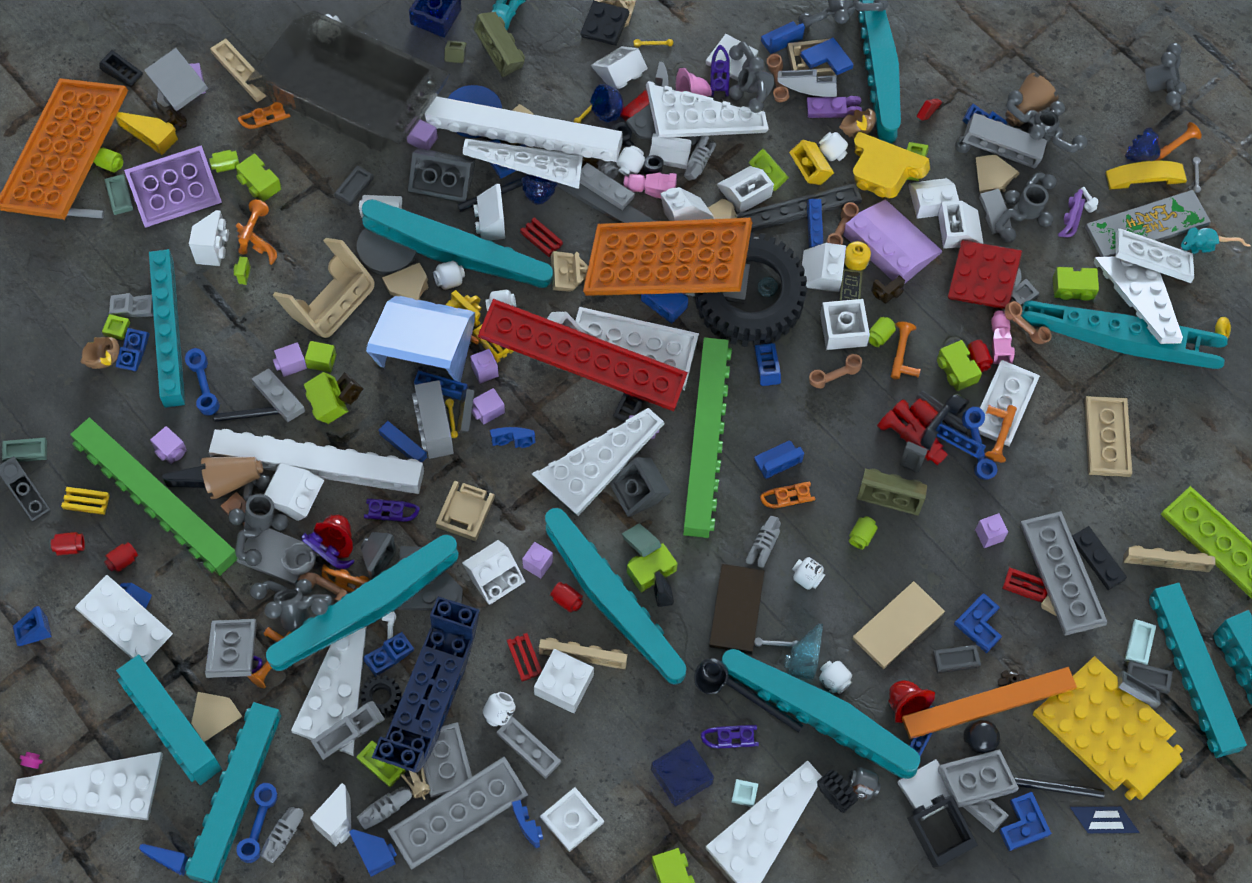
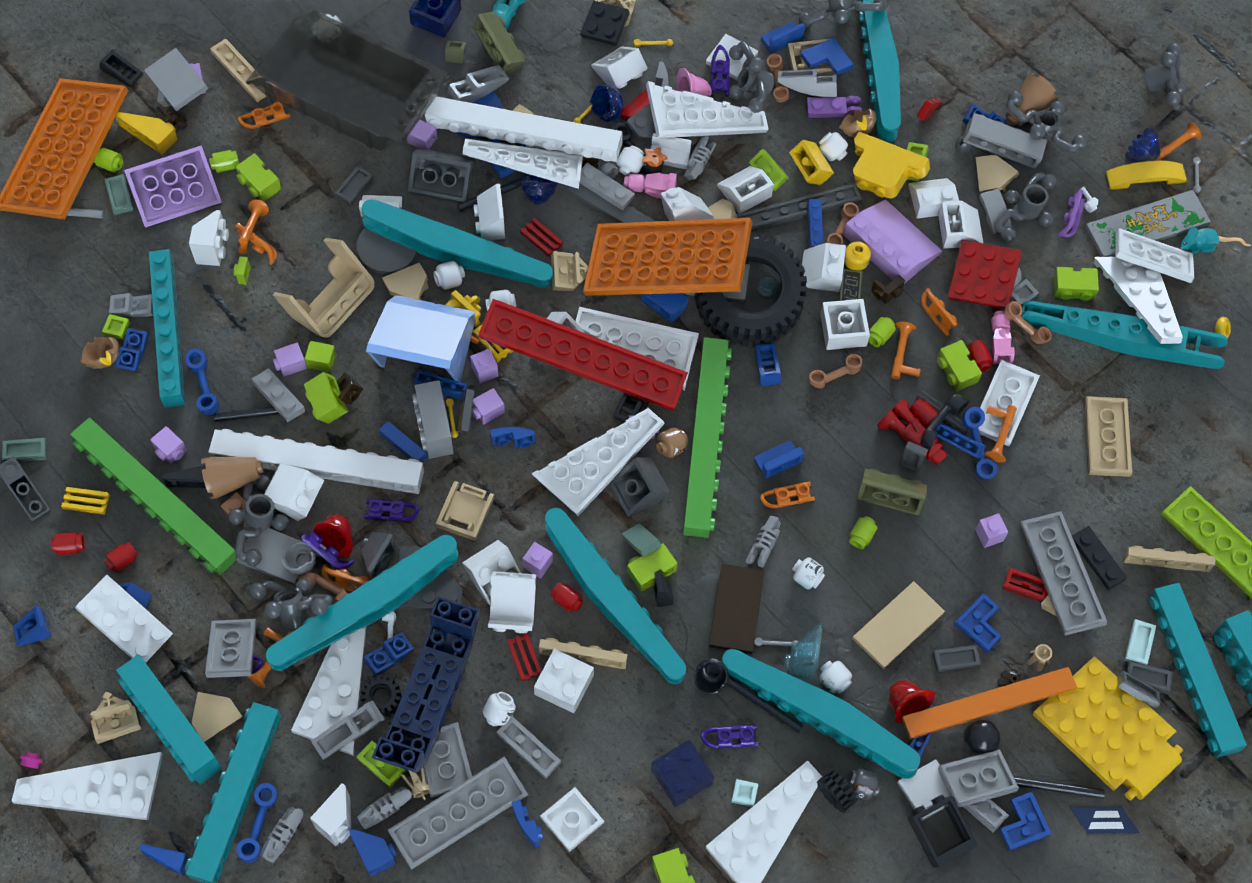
none -> tan slope [90,692,141,744]
none -> light grey slope [446,65,509,103]
none -> white panel [488,571,536,633]
none -> orange plate [642,147,668,167]
none -> medium nougat head [656,427,688,458]
none -> orange piece [921,288,958,337]
none -> tan piece [1027,644,1052,672]

